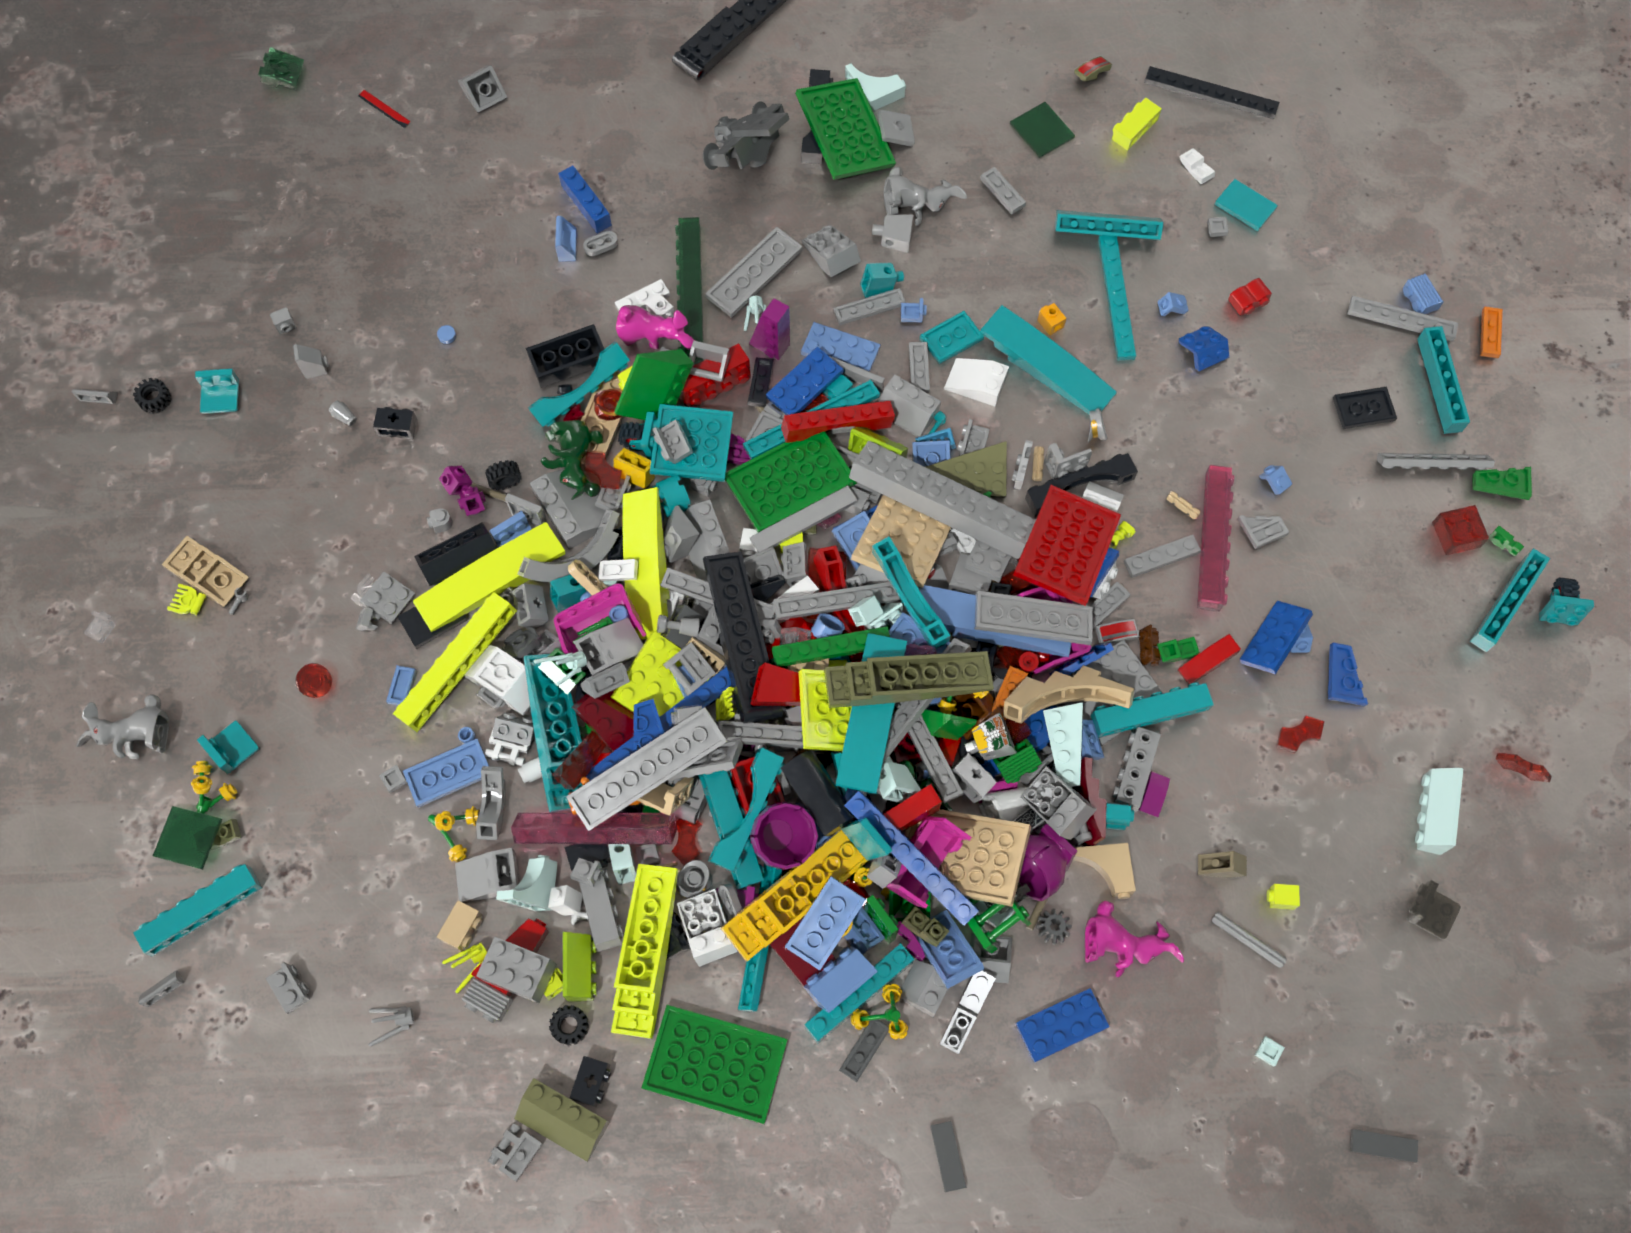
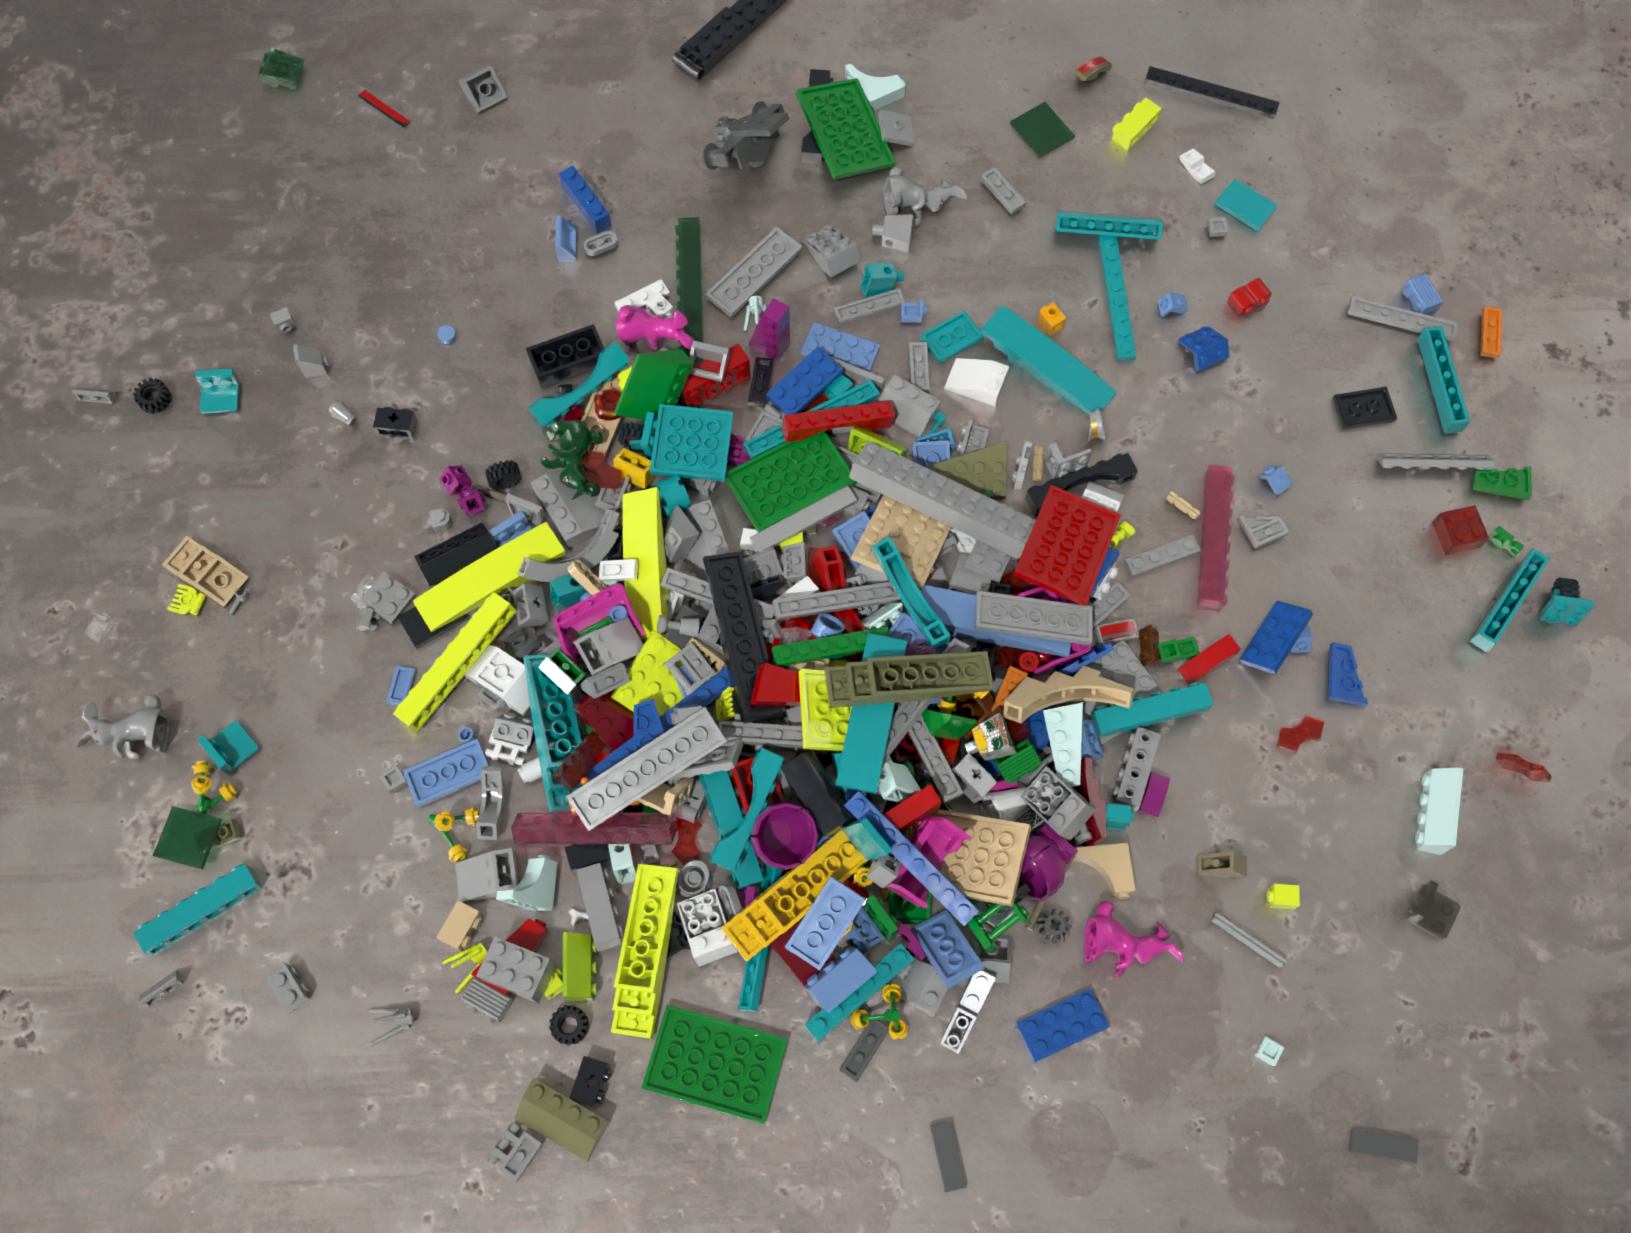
clear red piece [295,663,332,698] -> none
light aqua plant [534,651,587,686] -> none
white brick [548,885,582,916] -> none
light grey bracket [570,858,603,887] -> none
light grey bracket [653,419,693,464] -> none
light aqua brick [848,596,884,627] -> none
olive slope [901,906,949,947] -> none

